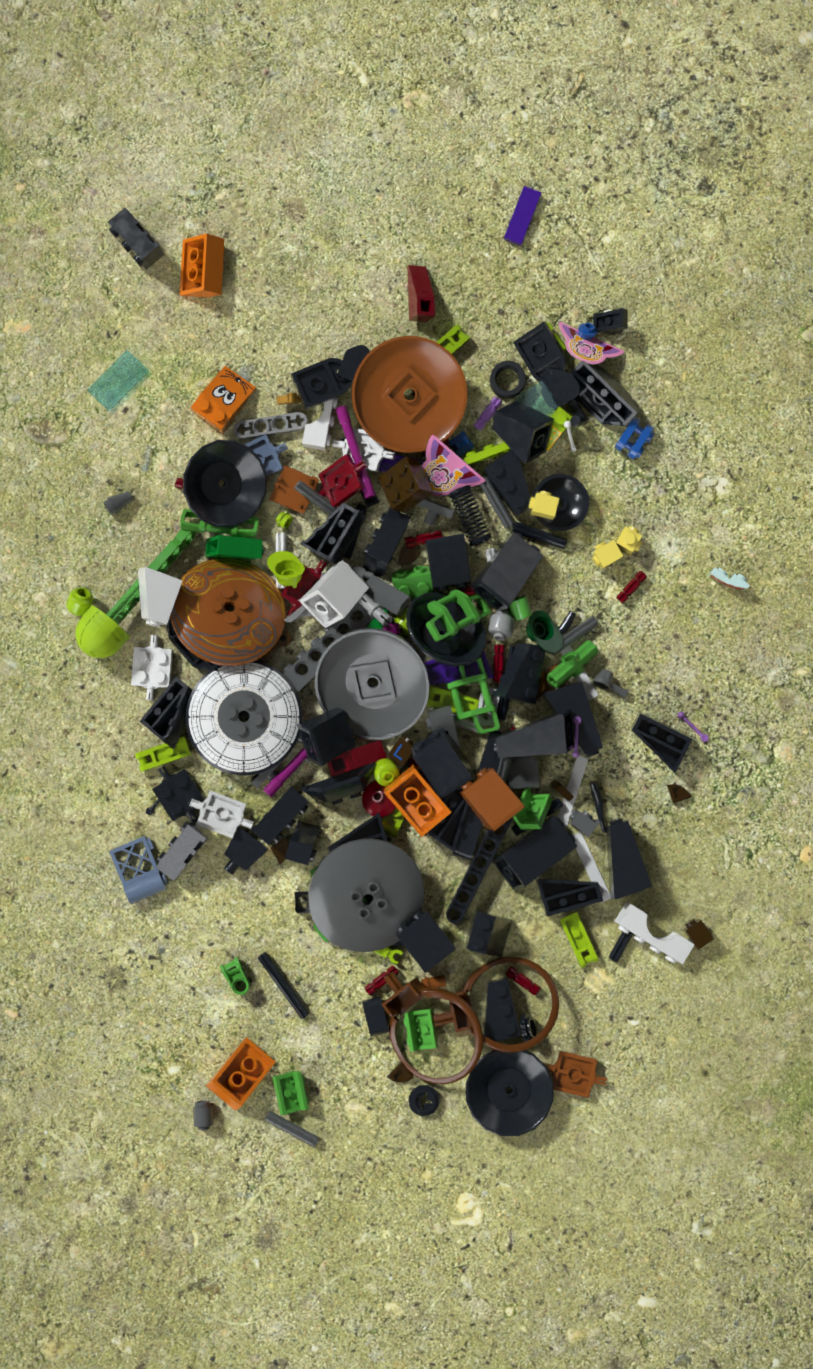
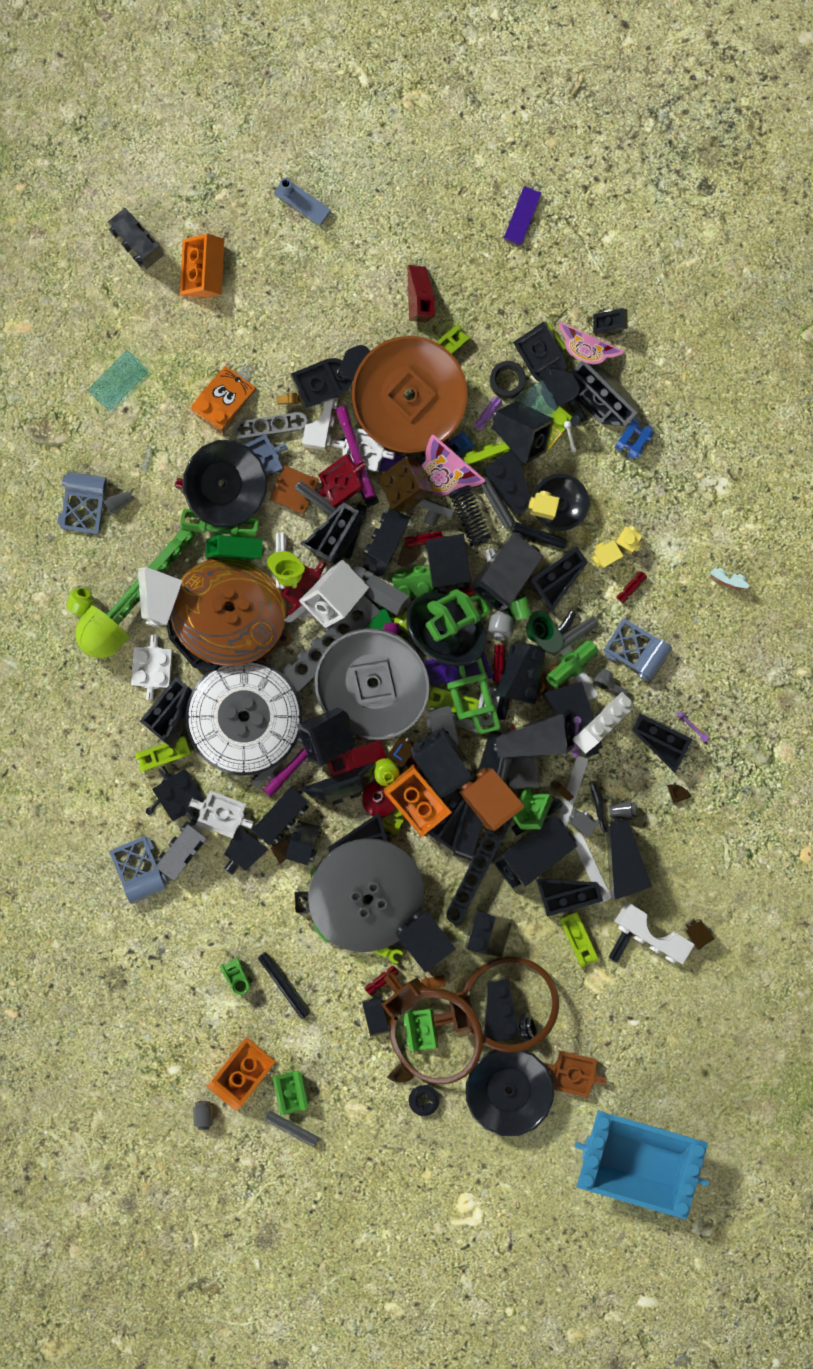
lime plate [276,511,293,529] -> none
light grey pin [358,594,393,627] -> none
dark red axle [505,966,541,995] -> none
blue plate [578,323,597,340] -> none
none -> sand blue piece [57,471,107,534]
none -> sand blue piece [274,178,331,227]
none -> black wedge [527,546,588,611]
none -> white arch [572,692,635,754]
none -> dark azure piece [574,1110,709,1220]
none -> sand blue piece [603,618,672,682]
none -> dark grey cone [609,801,637,820]

